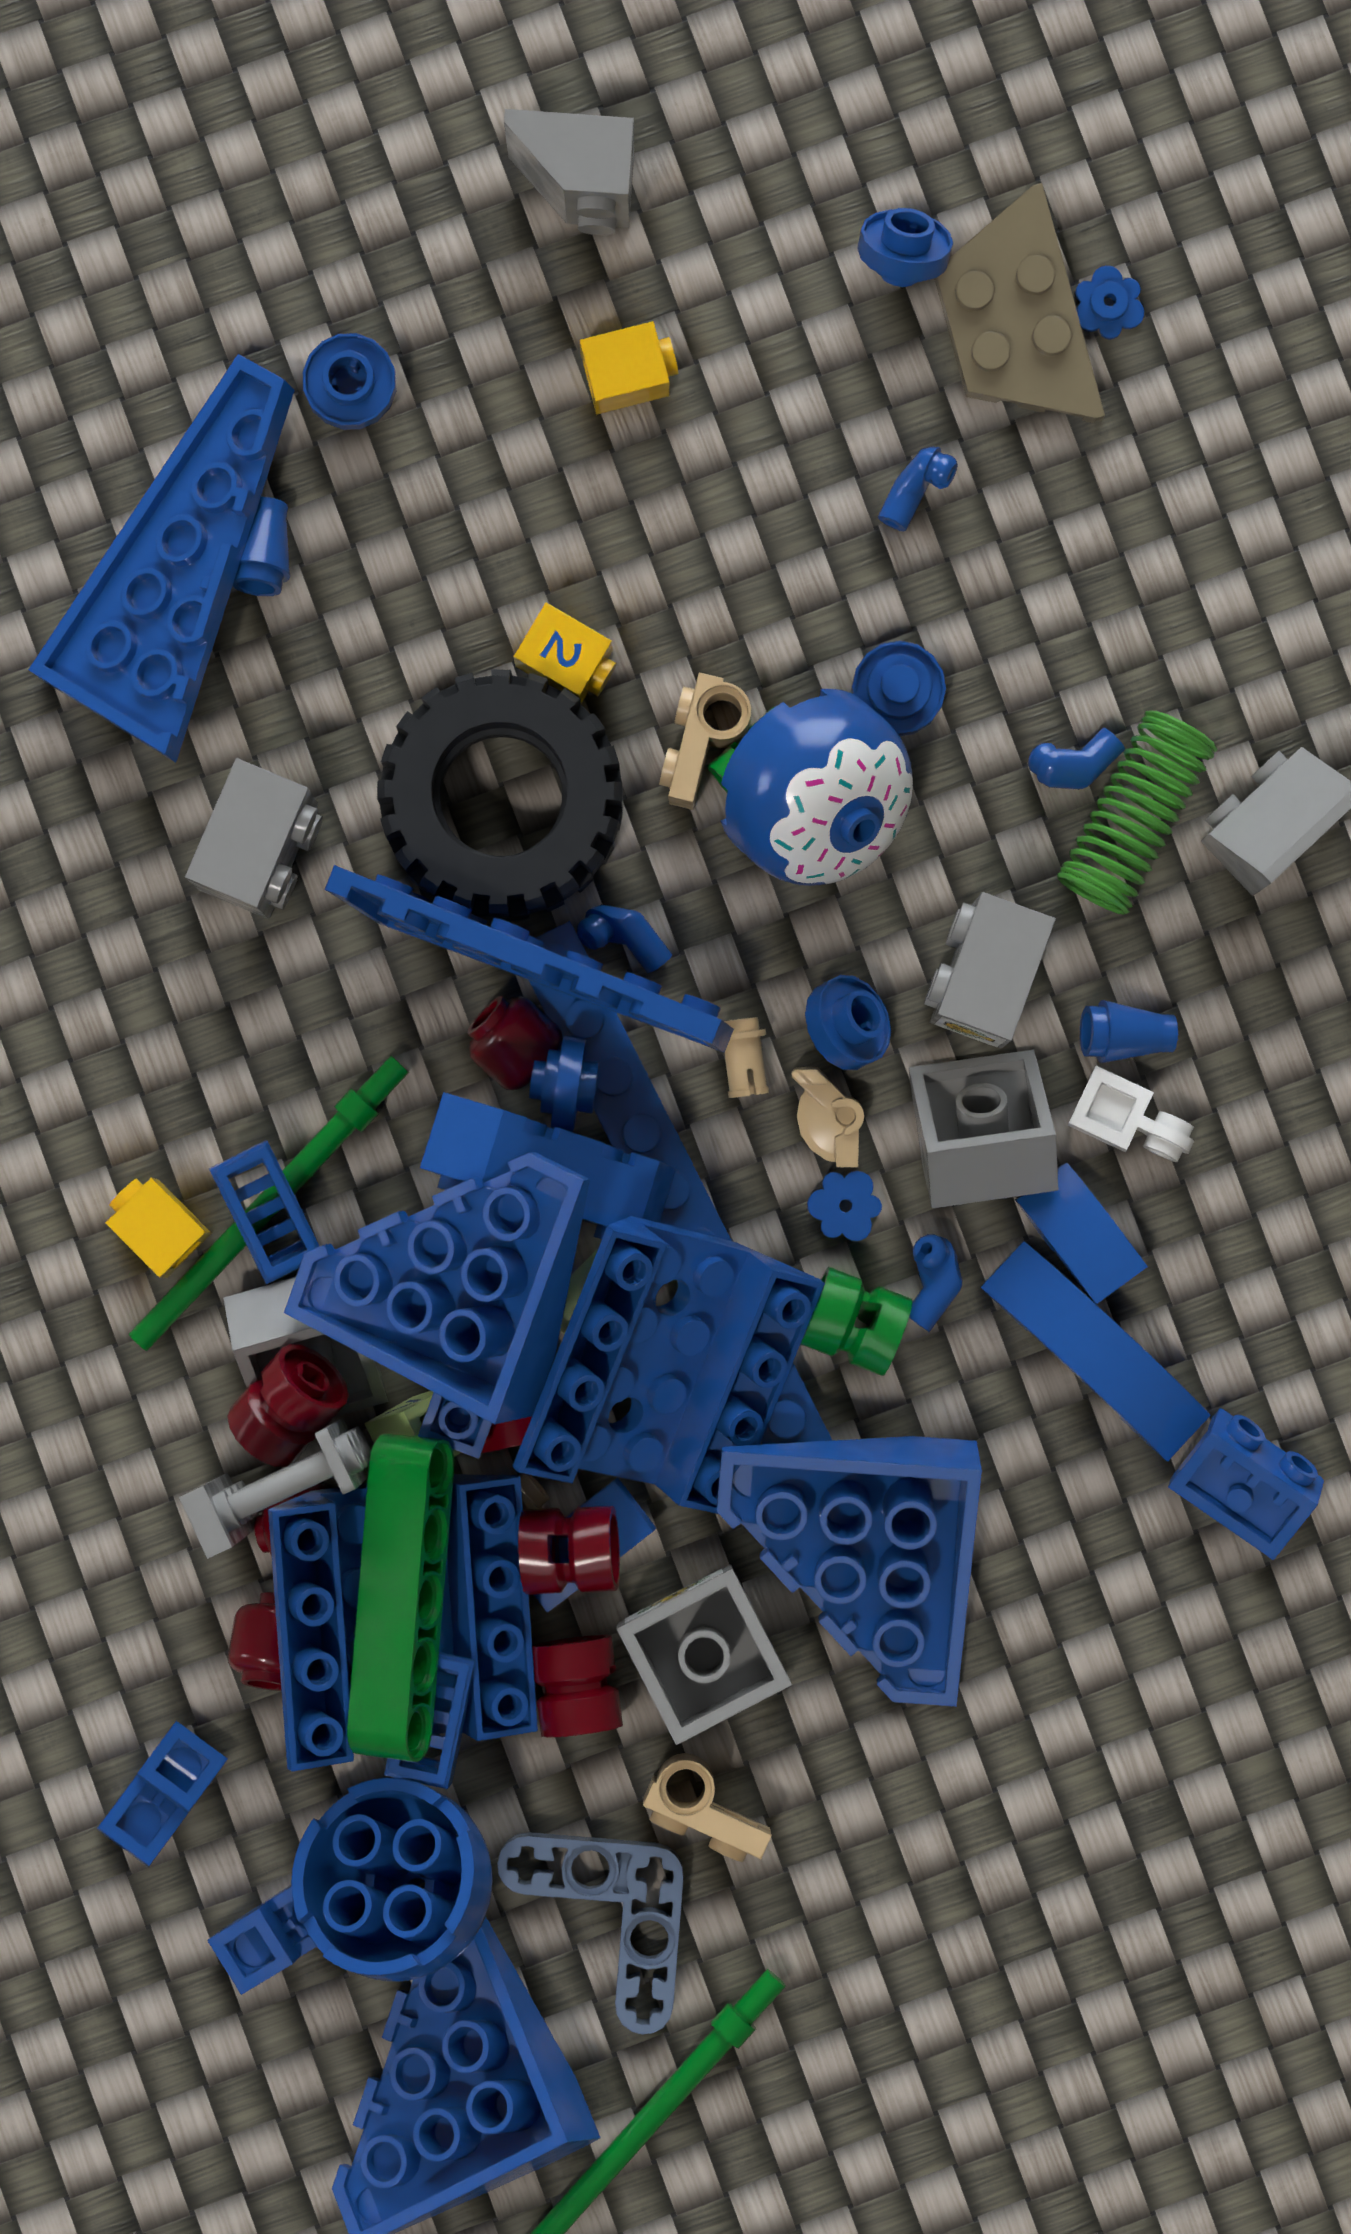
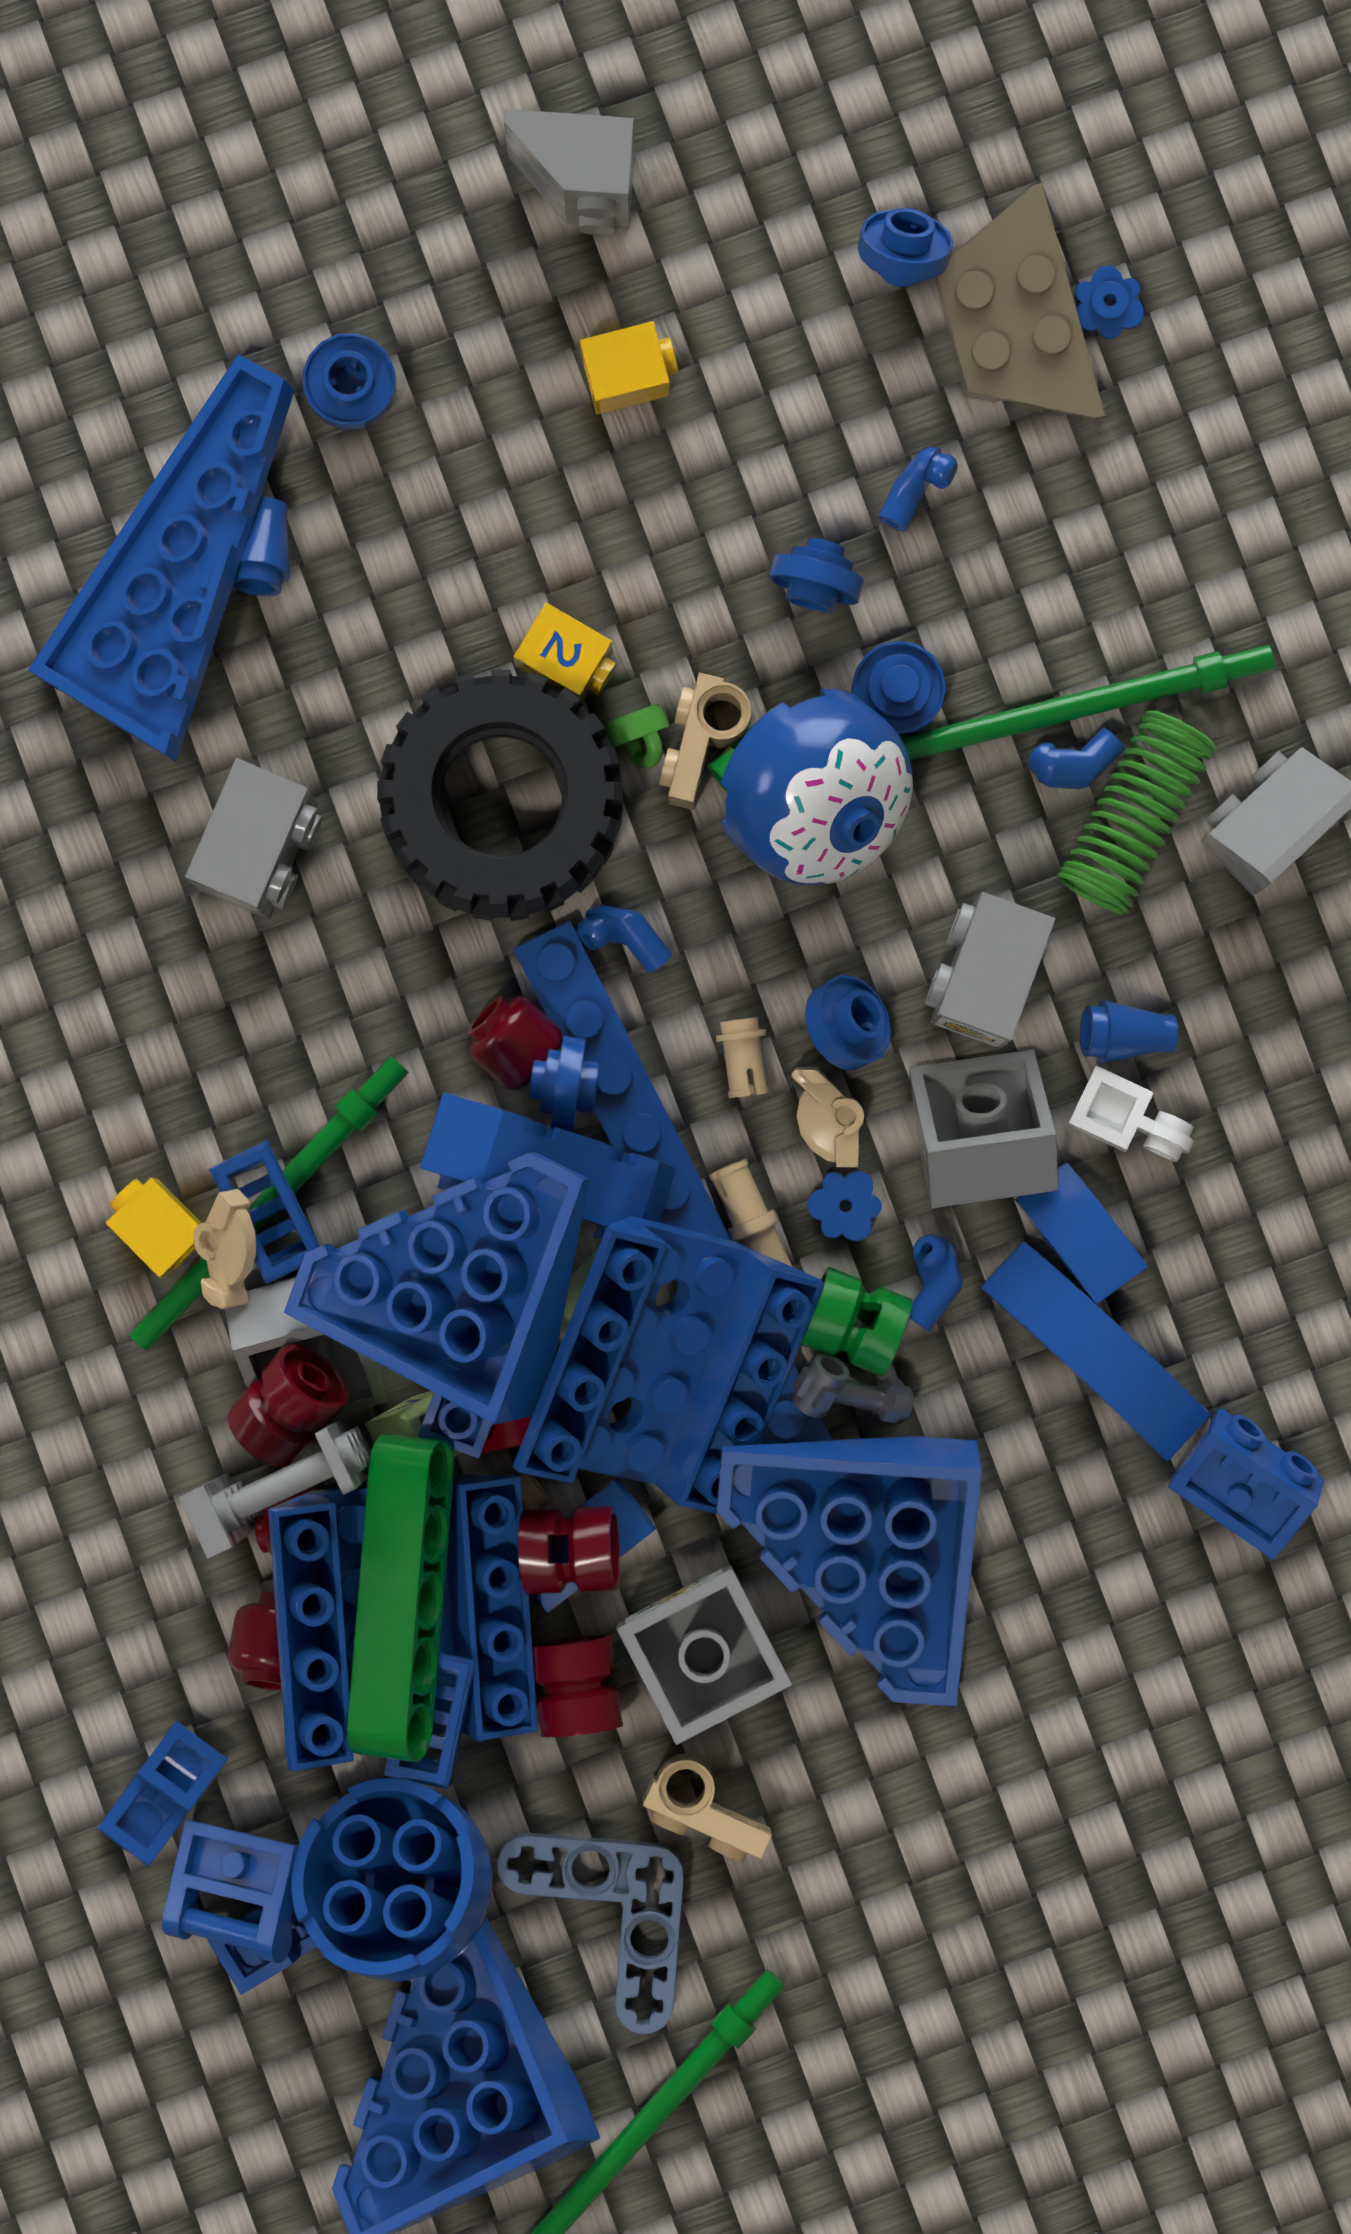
blue wing [325,865,734,1053] -> none
none -> blue plate [162,1819,299,1963]
none -> tan piece [193,1189,256,1309]
none -> bright green tile [605,704,670,768]
none -> tan pin [708,1158,792,1267]
none -> blue plate [769,538,864,613]
none -> flat silver bar [792,1354,913,1425]
none -> green bar [900,645,1275,761]

